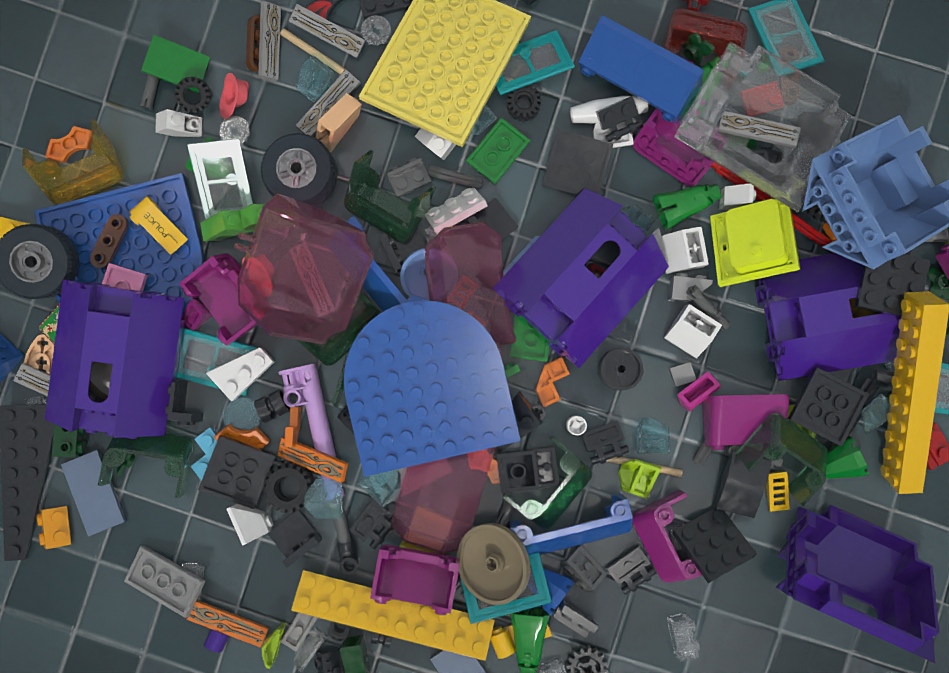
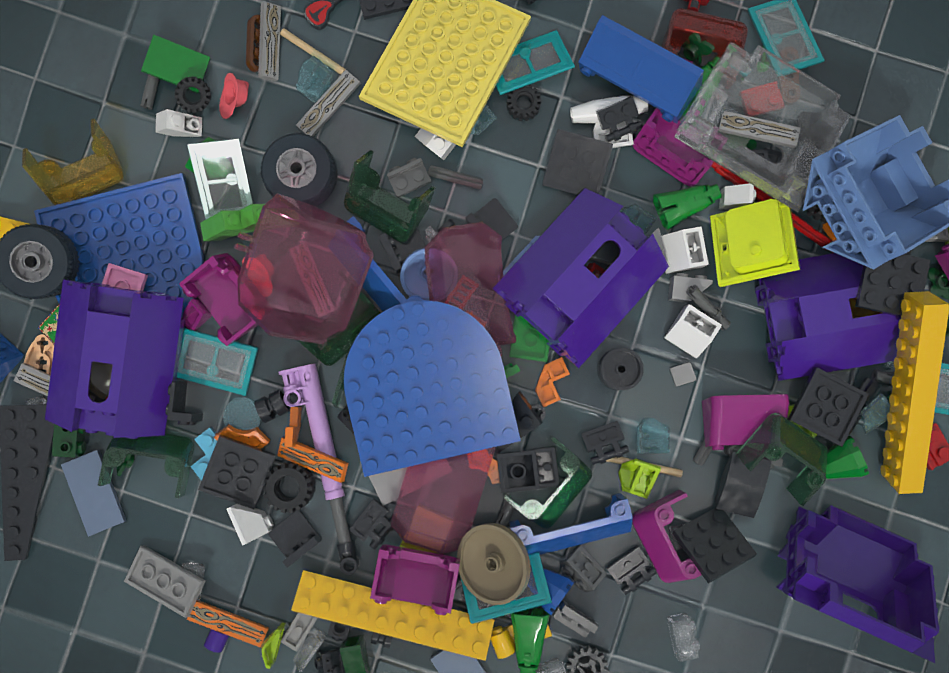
light orange bracket [37,506,71,549] -> none
orange tile [45,126,95,163] -> none
reddish brown plate [90,214,129,269] -> none
yellow door [129,196,188,255] -> none
white wing [206,348,275,401] -> none
clear gear [219,116,250,146] -> none
light grey tile [289,4,365,58] -> none
clear light blue slope [304,479,342,519] -> none
light nougat slope [316,93,362,153] -> none
clear light blue slope [358,470,401,508] -> none
clear gear [361,15,391,46] -> none
white plate [424,187,488,234] -> none
green tile [466,117,531,185] -> none
white wheel [566,415,587,435] -> none
dark pink brick [677,372,721,412] -> none
yellow slope [766,471,789,512] -> none

